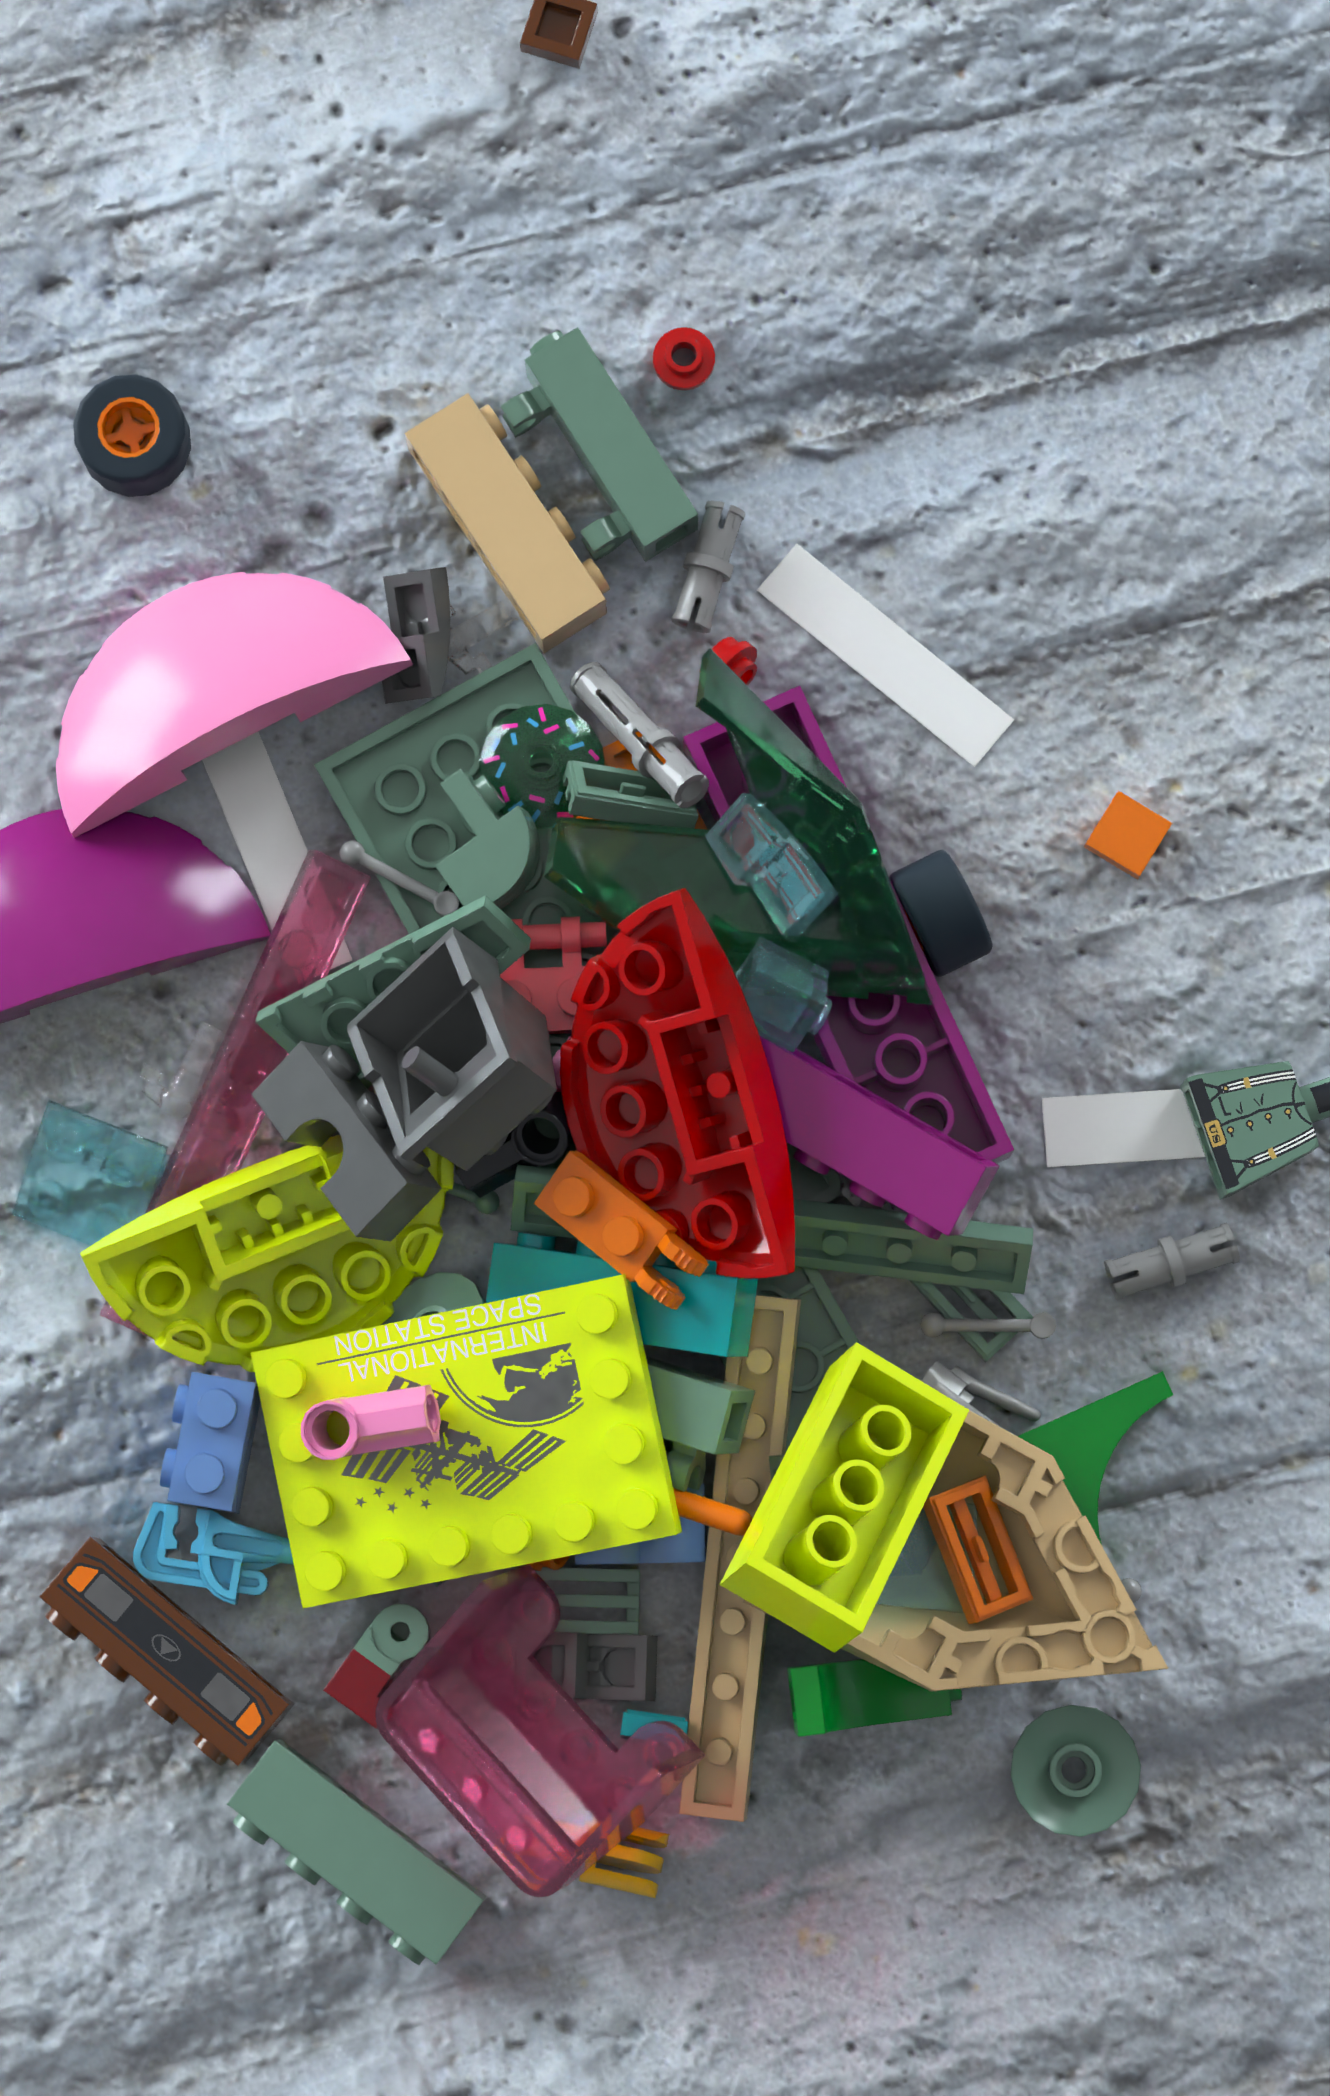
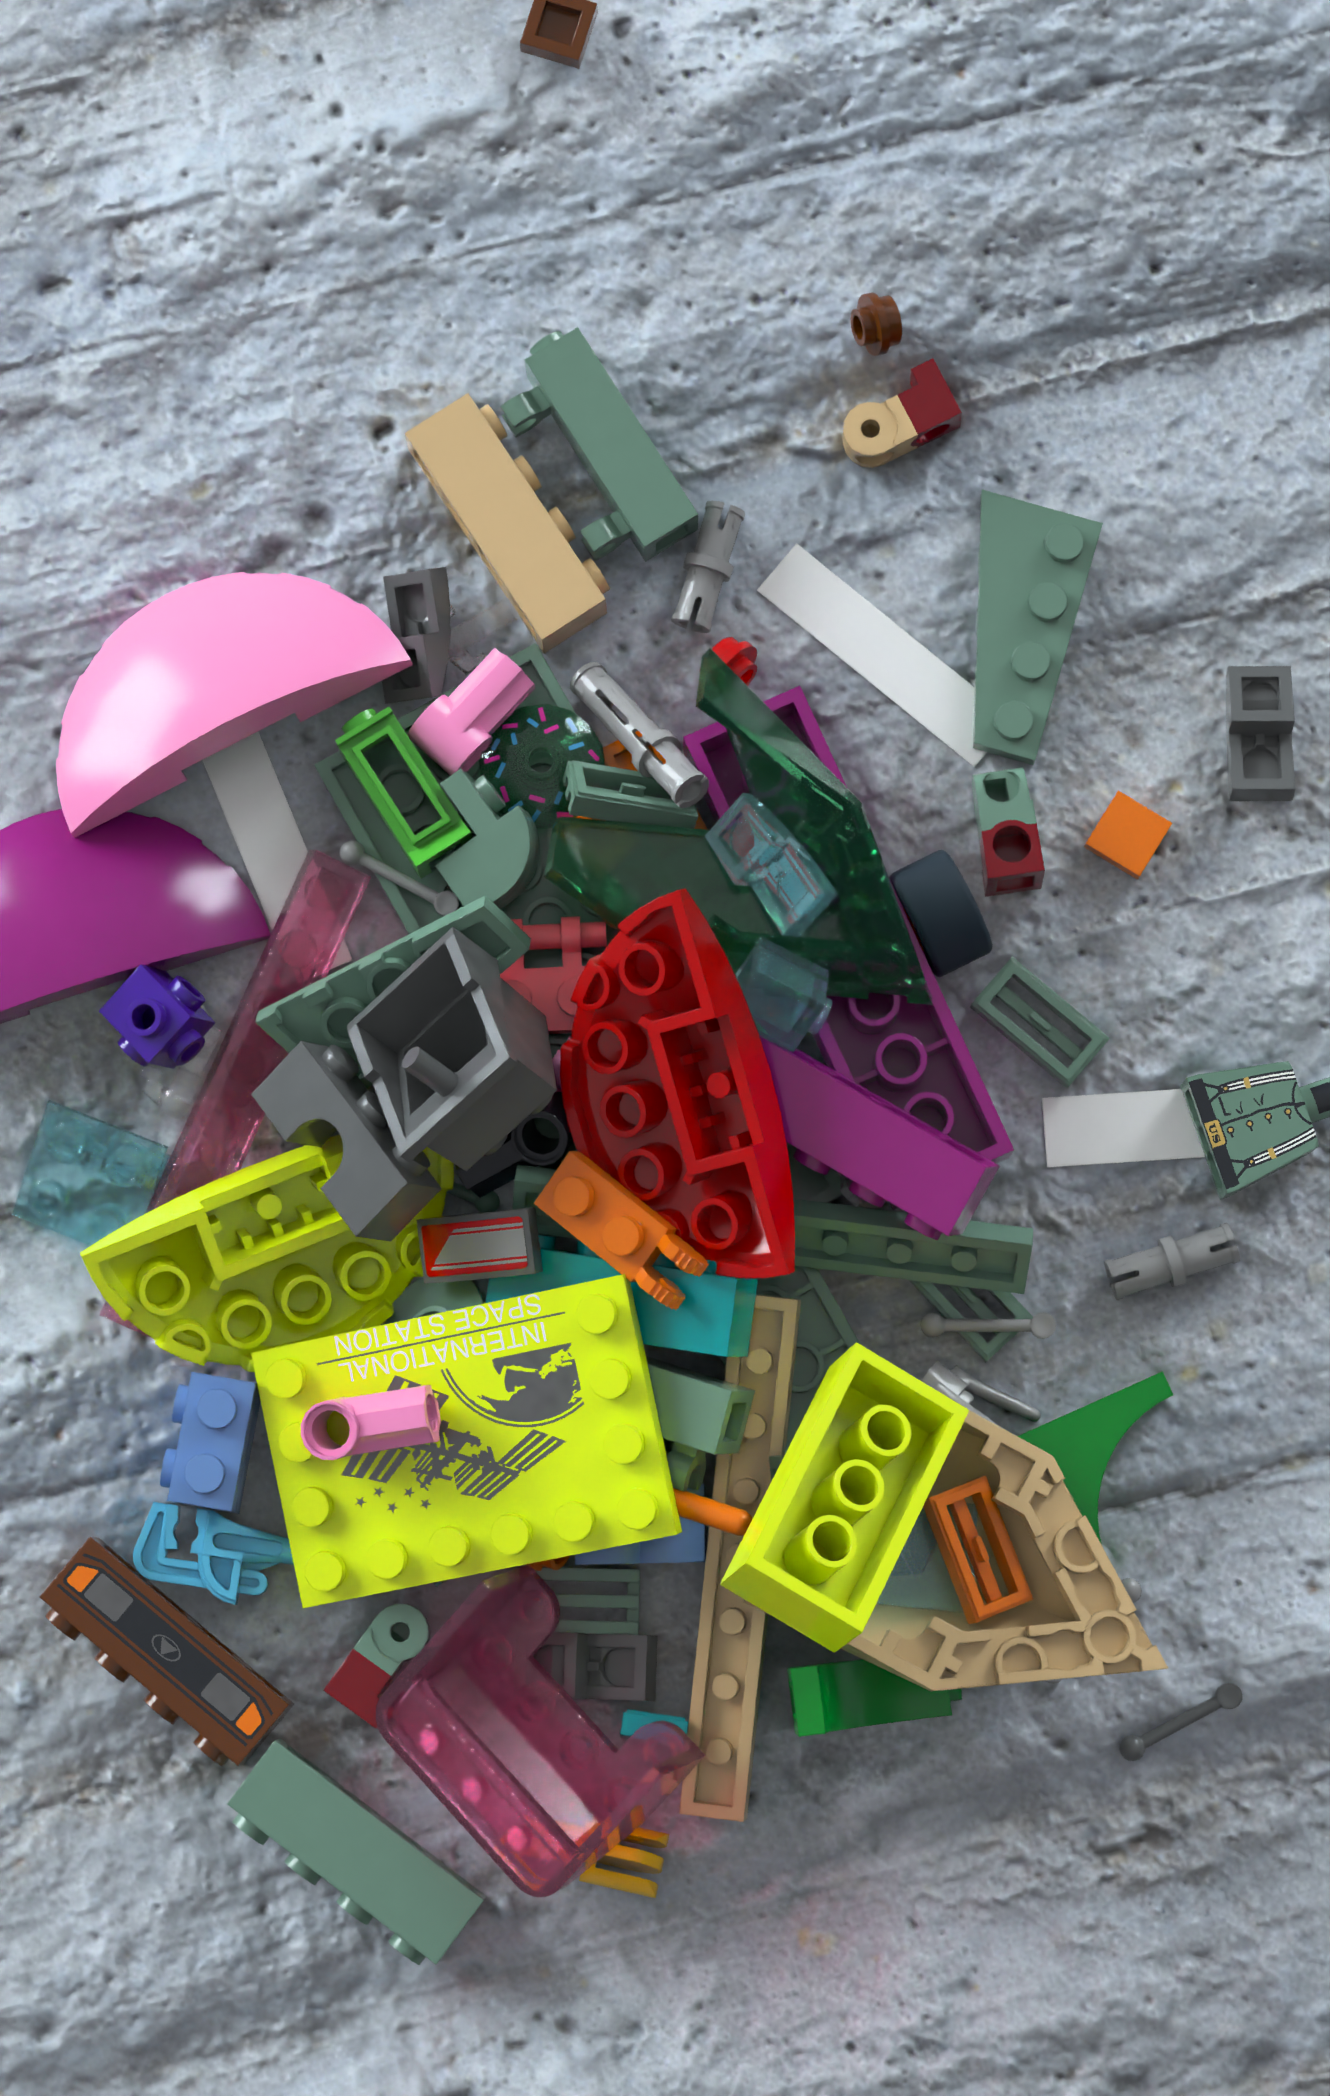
black wheel [73,374,191,497] -> none
red plate [653,327,715,390] -> none
sand green dish [1010,1705,1141,1837] -> none
none -> dark purple brick [99,964,216,1069]
none -> bright green window [335,706,473,879]
none -> bright pink piece [408,648,535,776]
none -> slope [417,1207,543,1284]
none -> leg [843,358,962,468]
none -> reddish brown plate [850,292,902,356]
none -> sand green tile [970,957,1110,1089]
none -> leg [972,767,1045,897]
none -> sand green wing [973,489,1103,765]
none -> dark grey hinge [1119,1683,1242,1761]
none -> dark grey slope [1226,666,1296,801]

